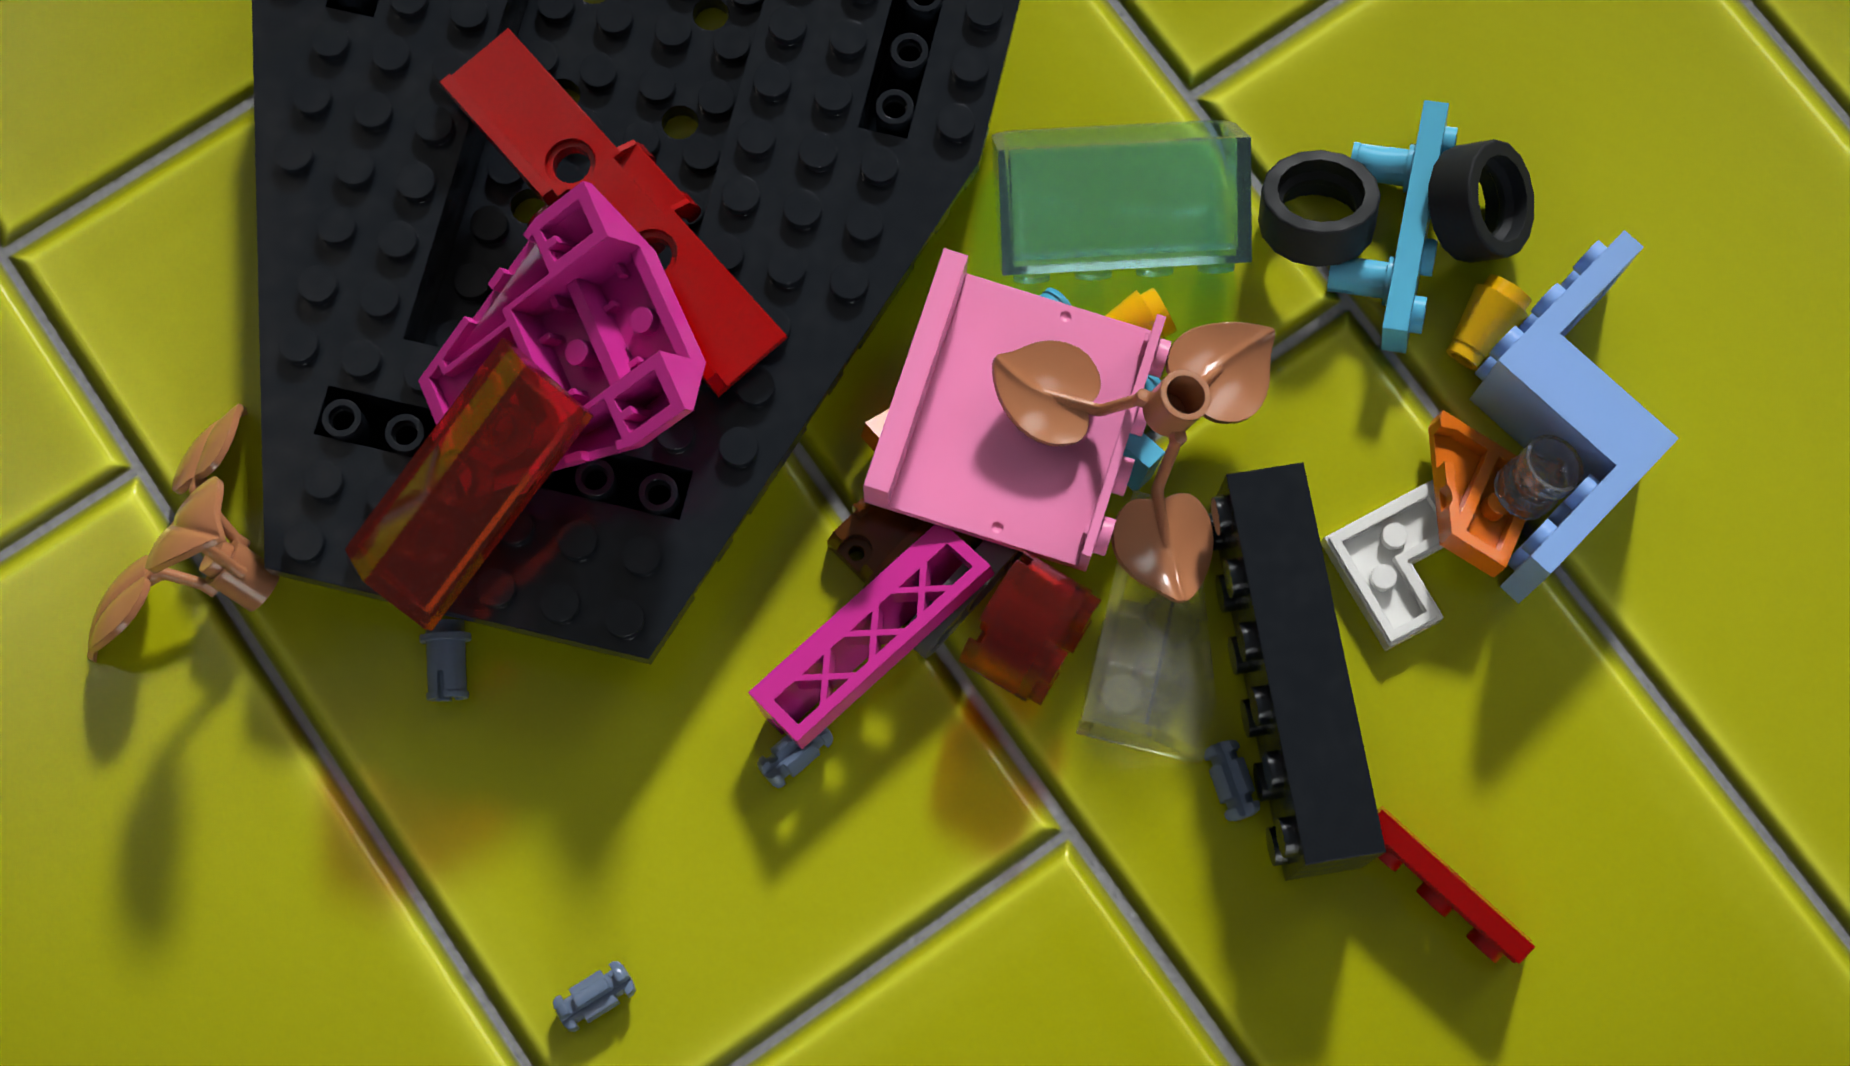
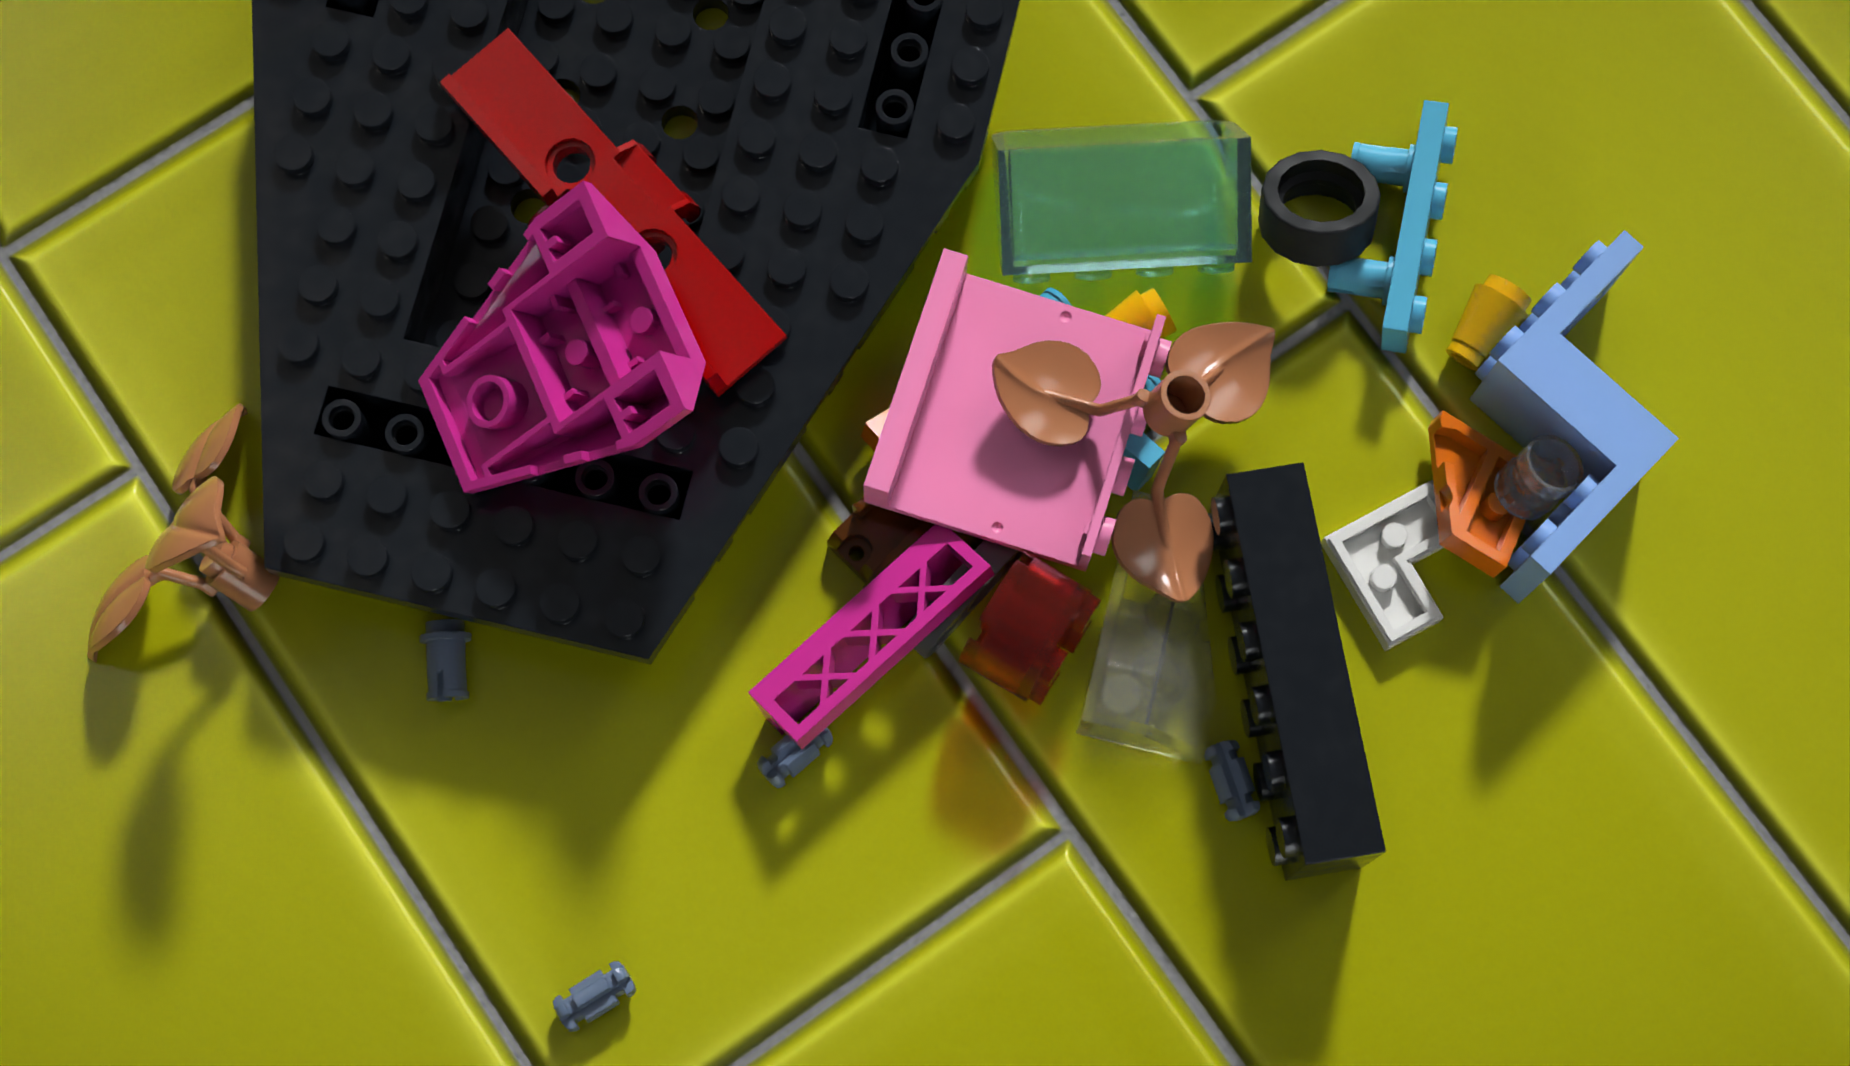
clear red slope [344,337,594,631] -> none
red tile [1377,806,1535,964] -> none
black tyre [1428,139,1534,263] -> none

